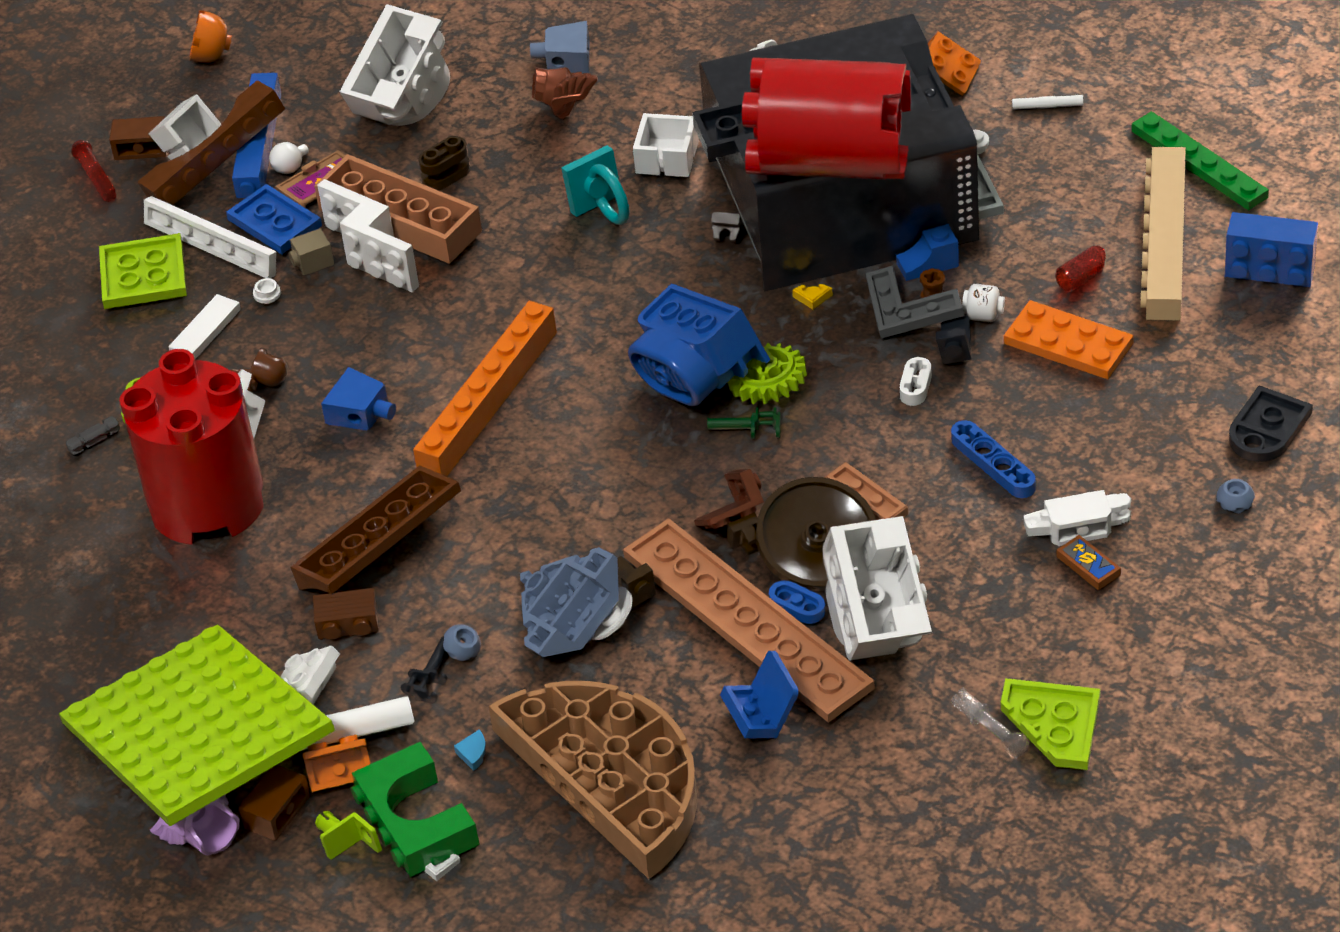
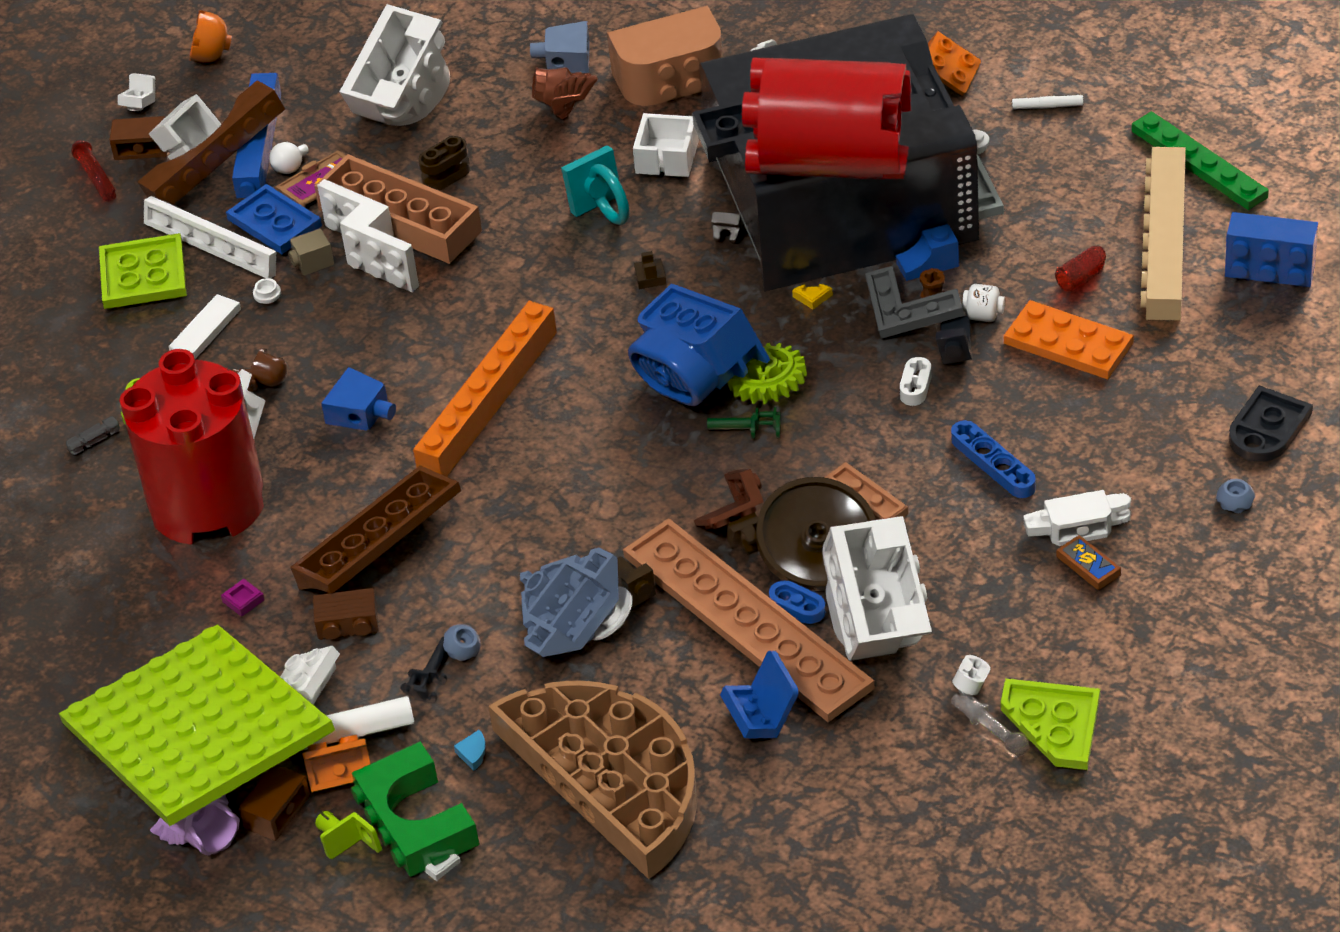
none -> white bracket [118,73,155,111]
none -> magenta tile [221,579,265,617]
none -> nougat brick [607,5,723,106]
none -> dark brown tile [634,251,667,289]
none -> white beam [952,655,990,695]

